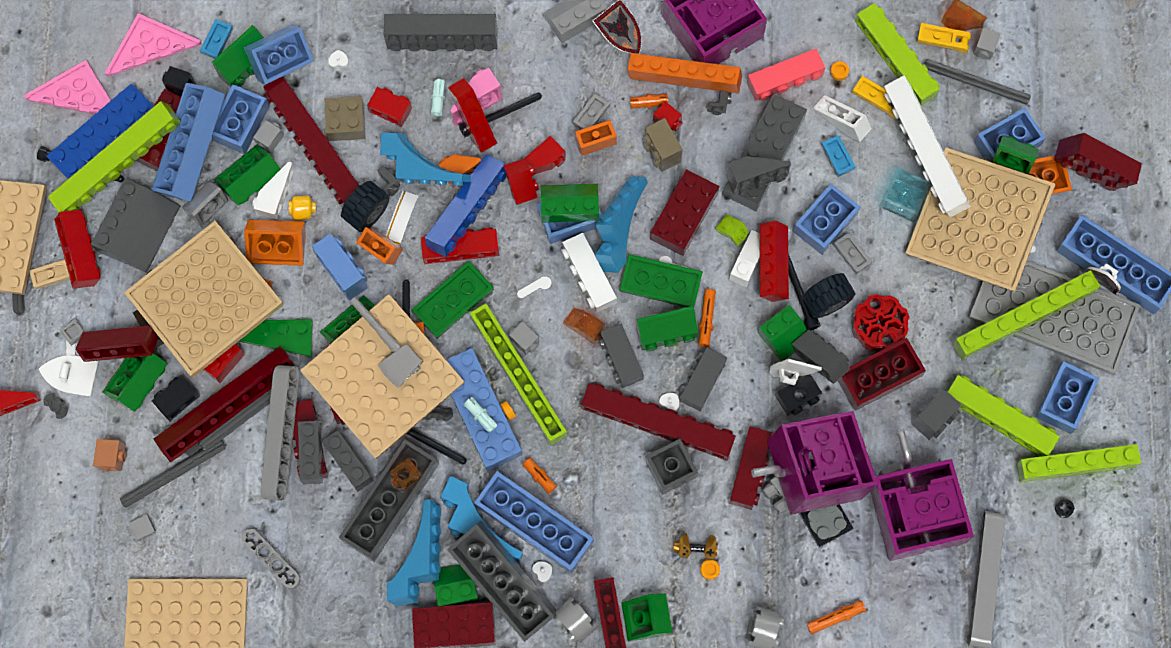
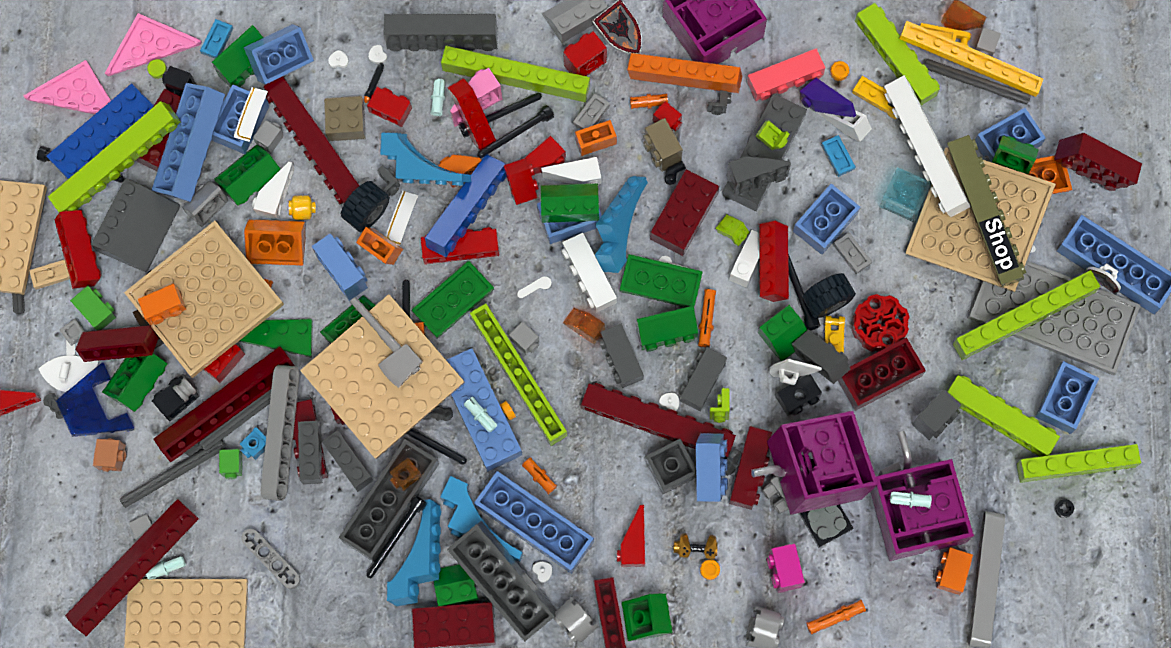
none -> clear blue wing [56,363,134,437]
none -> dark red brick [65,499,199,637]
none -> bright green brick [70,286,116,331]
none -> orange brick [138,283,187,325]
none -> light aqua axle [146,556,186,580]
none -> lime tile [147,59,167,79]
none -> light grey wheel [173,378,197,402]
none -> bright green brick [219,449,242,479]
none -> white sticker [234,87,268,142]
none -> dark azure brick [240,427,266,460]
none -> black piece [364,63,384,103]
none -> black piece [366,495,427,578]
none -> white piece [368,45,387,64]
none -> lime brick [441,46,590,102]
none -> black piece [477,105,554,158]
none -> white slope [541,157,601,185]
none -> red brick [563,31,607,76]
none -> red slope [617,505,645,567]
none -> black arm [664,161,686,185]
none -> medium blue brick [696,433,728,502]
none -> lime bracket [710,388,730,423]
none -> dark grey piece [726,449,742,476]
none -> lime bracket [756,120,790,150]
none -> dark pink brick [766,544,805,593]
none -> dark purple slope [800,78,856,118]
none -> yellow plate [824,316,845,353]
none -> light aqua axle [890,492,931,508]
none -> yellow plate [899,21,1043,97]
none -> orange brick [935,548,973,595]
none -> olive brick [947,135,1026,287]

